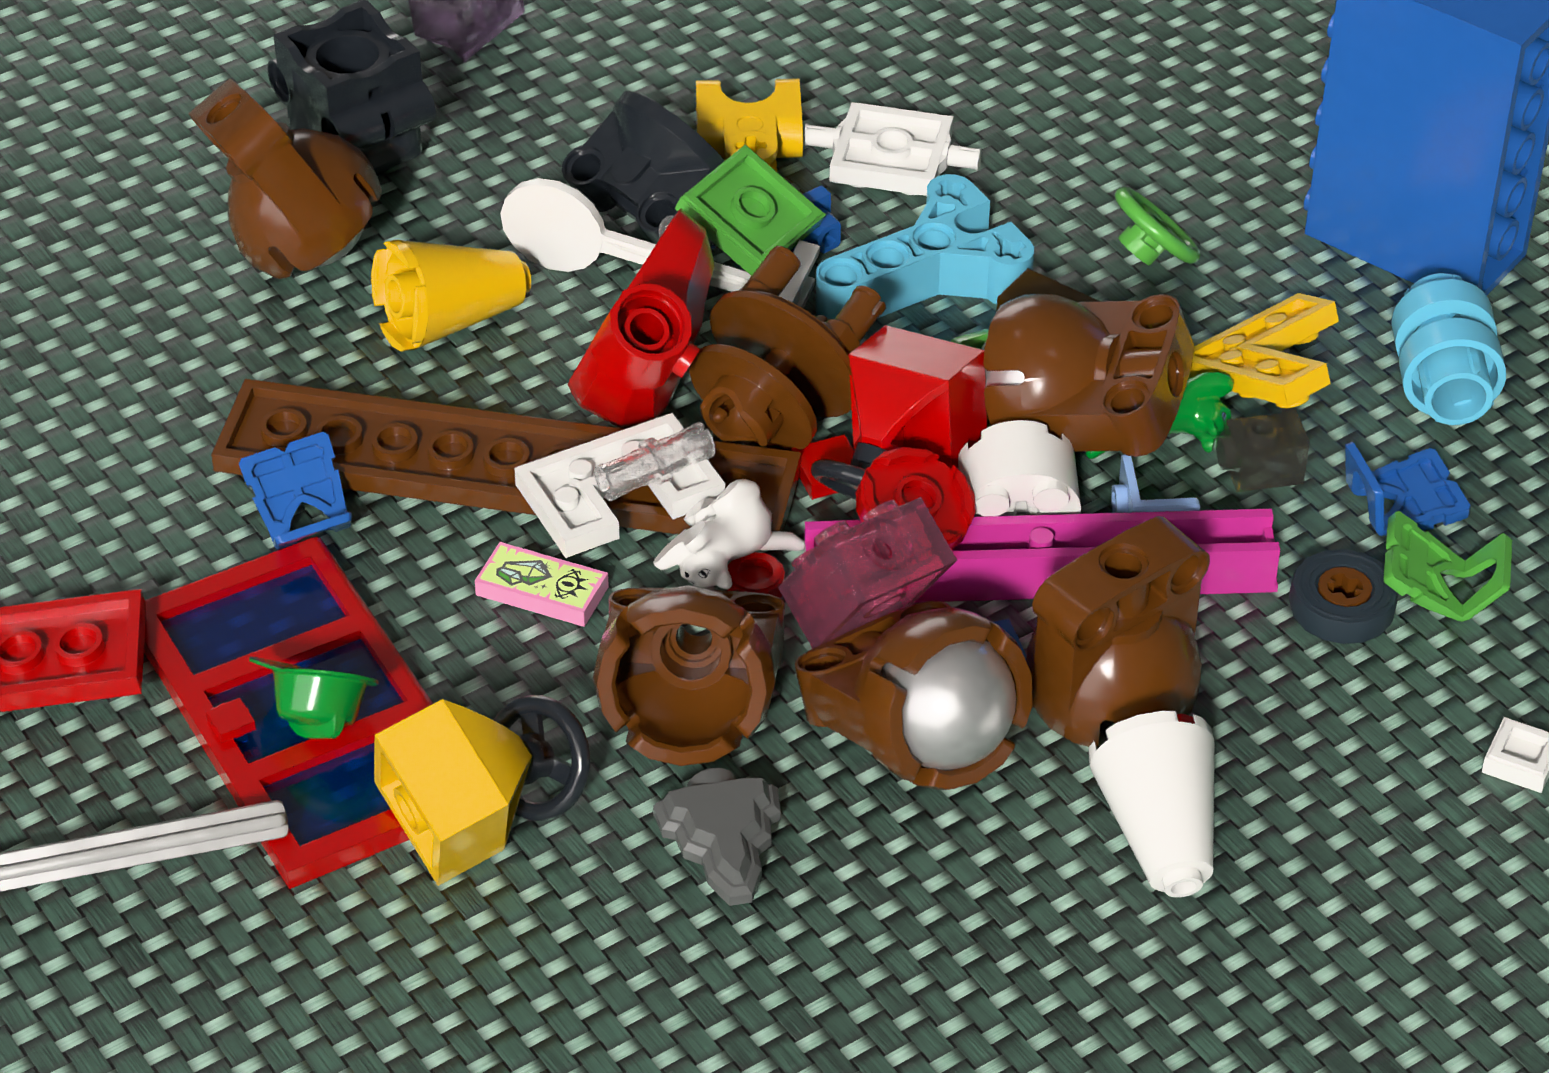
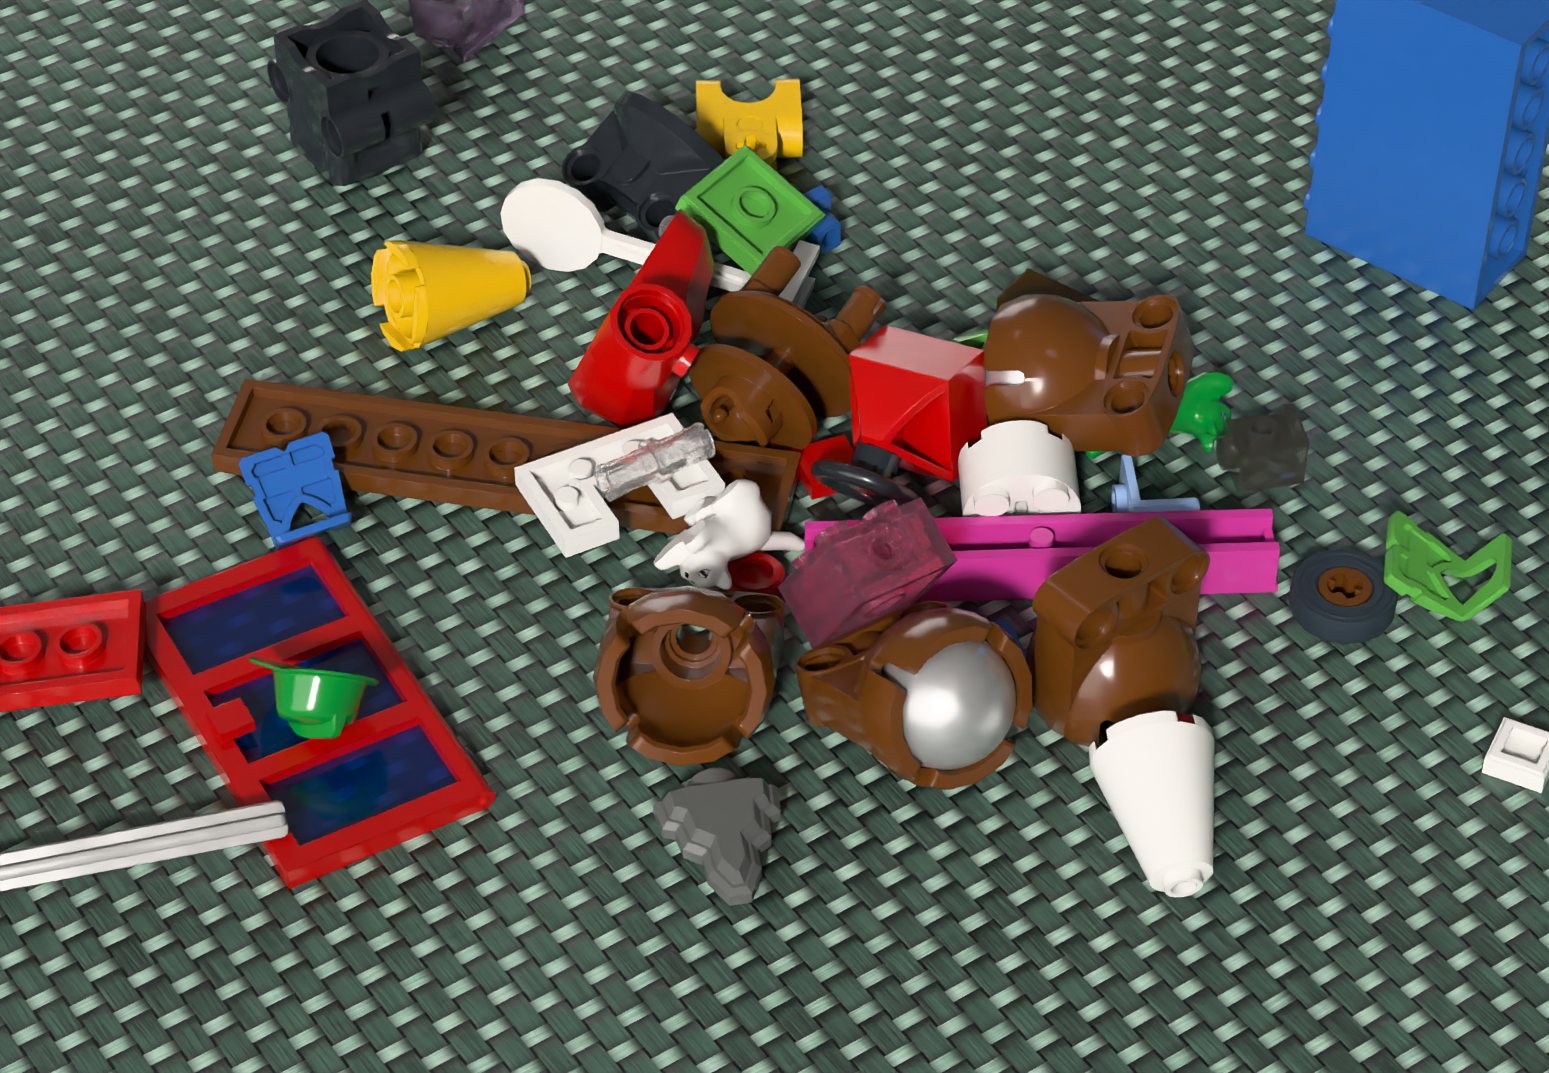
reddish brown piece [188,78,382,279] -> none
yellow piece [374,695,590,886] -> none
tile [475,542,609,627] -> none
white plate [803,102,982,196] -> none
medium azure beam [816,174,1034,320] -> none
red tile [856,447,975,559] -> none
bright green piece [1115,186,1201,266] -> none
yellow plate [1188,293,1339,408] -> none
blue piece [1345,442,1471,536] -> none
medium azure piece [1391,273,1506,425] -> none

